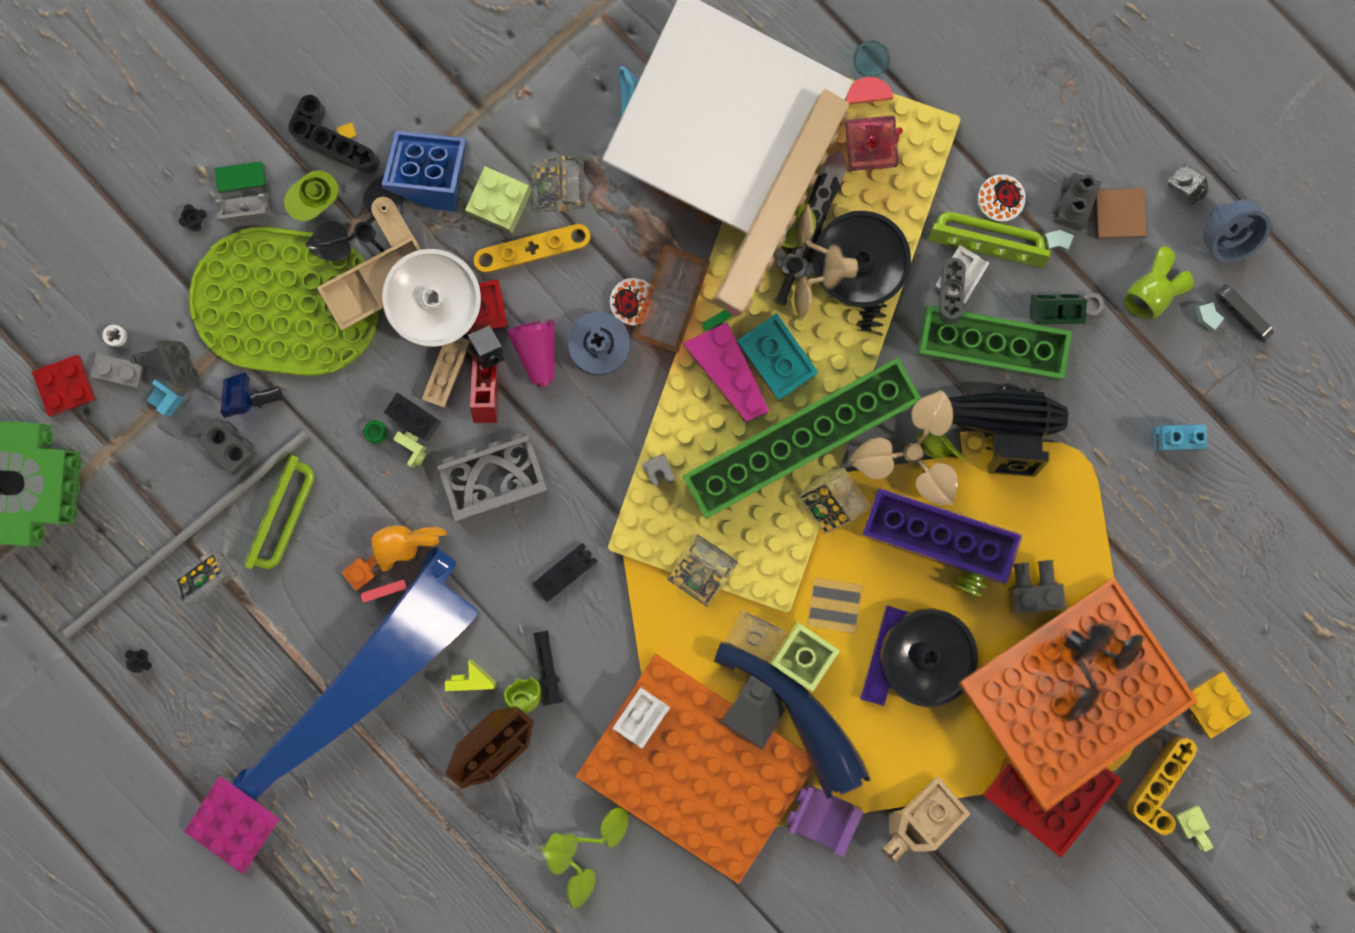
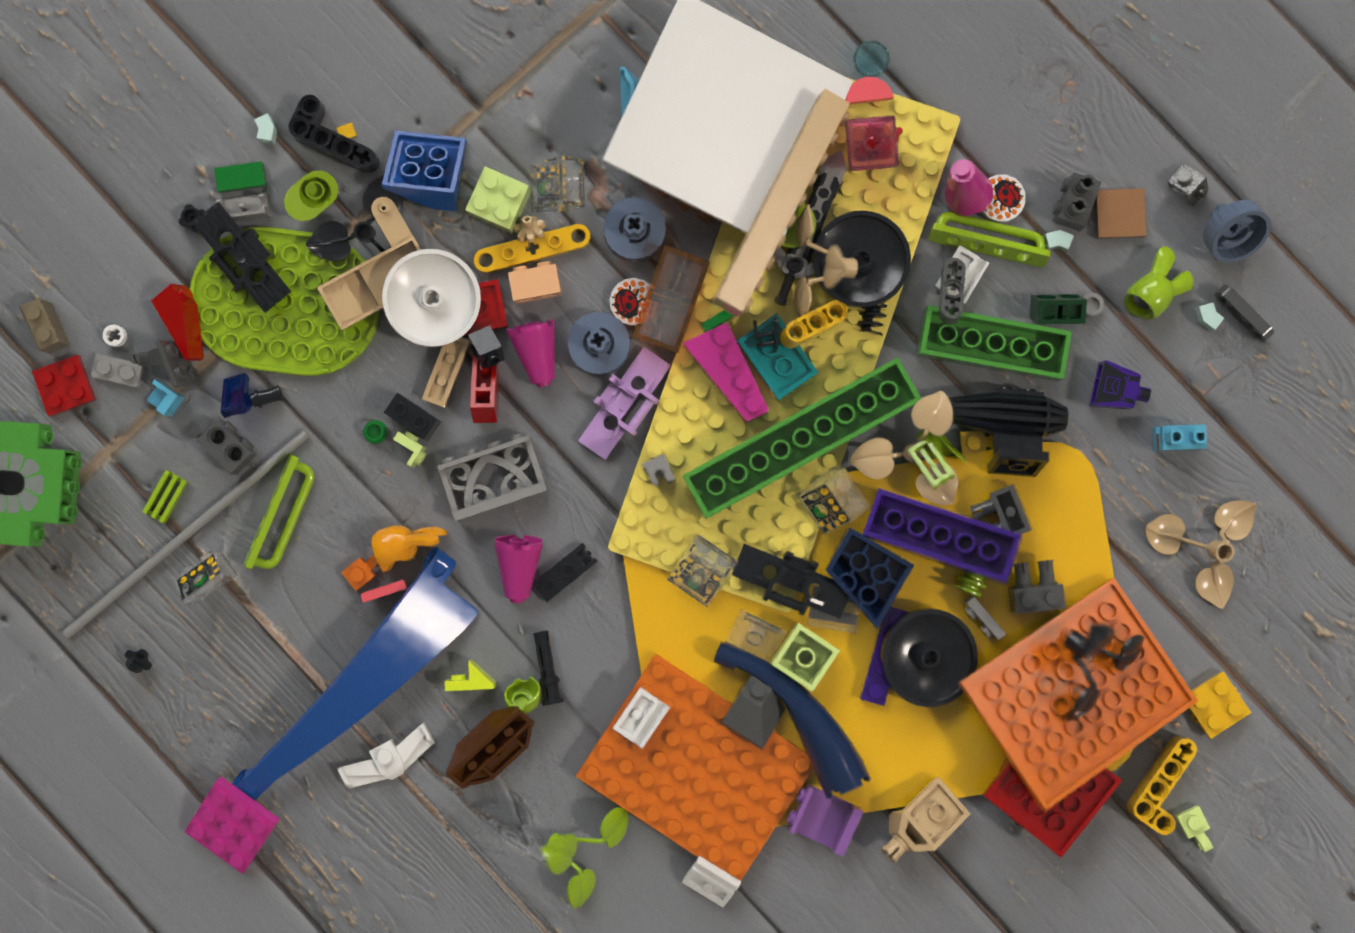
none -> dark tan brick [19,298,70,354]
none -> lime tile [142,470,189,524]
none -> red slope [151,284,204,361]
none -> black piece [192,201,292,313]
none -> light aqua piece [254,113,278,144]
none -> white plate [337,722,435,788]
none -> dark pink cone [494,535,543,603]
none -> light nougat brick [508,261,562,304]
none -> tan plant [514,215,545,243]
none -> lavender piece [578,347,671,460]
none -> sand blue piece [604,197,666,262]
none -> white plate [682,856,741,907]
none -> black piece [732,544,849,619]
none -> black piece [753,317,780,351]
none -> yellow beam [779,300,848,349]
none -> dark blue wedge [826,528,914,629]
none -> lime tile [908,437,955,490]
none -> dark pink cone [945,159,993,217]
none -> light grey plate [963,596,1006,640]
none -> dark grey brick [970,484,1033,534]
none -> torso [1089,360,1151,409]
none -> tan plant [1145,500,1257,609]

